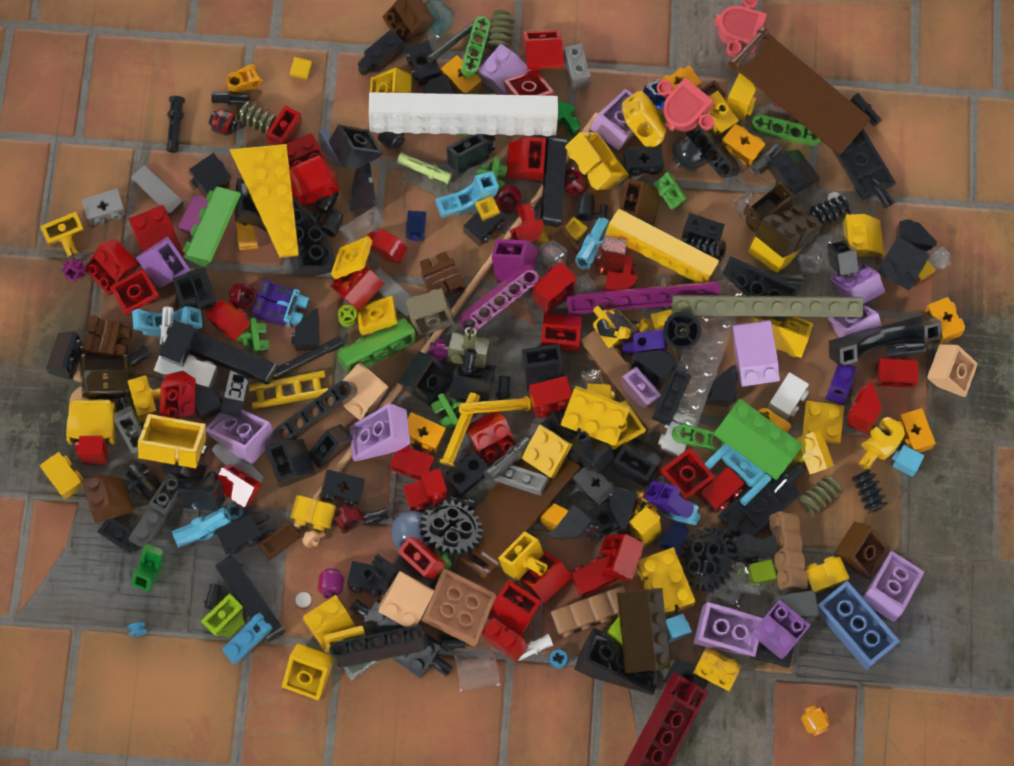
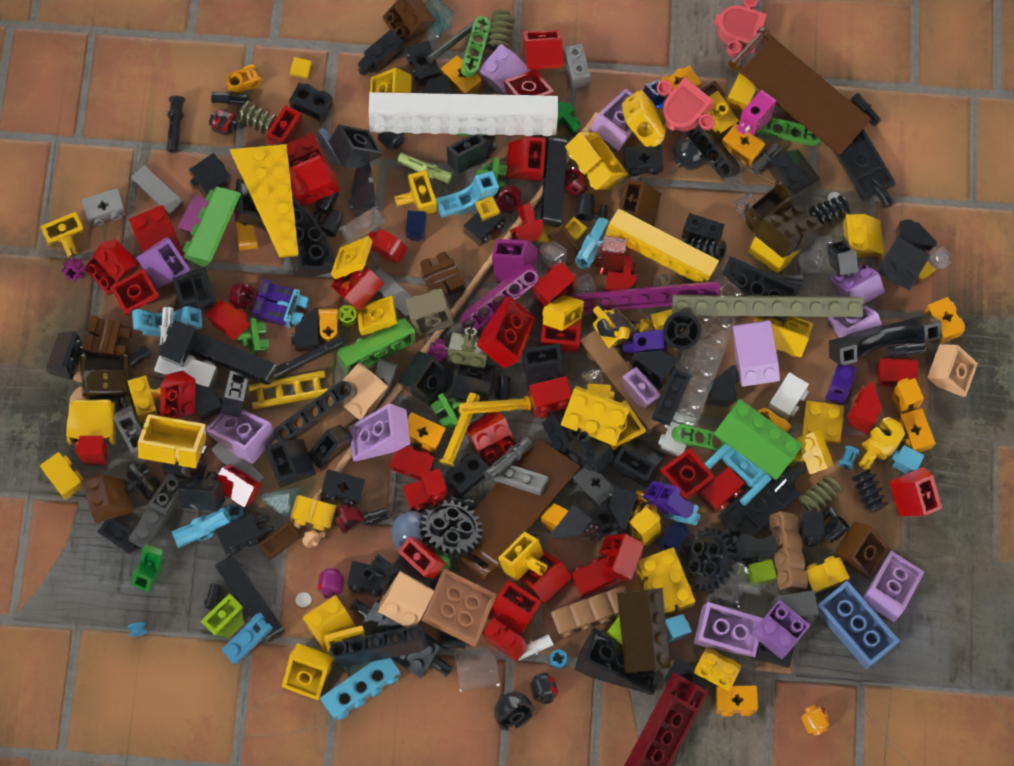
black pin [461,348,477,374] -> none
yellow plate [522,425,573,478] -> none
bright green hips [654,172,687,210] -> none
none -> clear light blue slope [261,487,301,518]
none -> black brick [289,82,333,122]
none -> light orange piece [318,309,339,344]
none -> medium azure brick [320,658,400,721]
none -> light grey piece [375,359,398,398]
none -> yellow brick [394,170,437,217]
none -> red slope [477,296,536,368]
none -> black cylinder [494,692,535,731]
none -> black head [530,673,558,704]
none -> yellow brick [542,295,584,331]
none -> light orange brick [715,686,758,717]
none -> dark pink torso [737,90,776,135]
none -> black brick [799,511,825,547]
none -> black piece [823,506,850,543]
none -> dark azure bush [838,445,861,471]
none -> red slope [888,467,942,516]
none -> light orange brick [891,378,924,416]

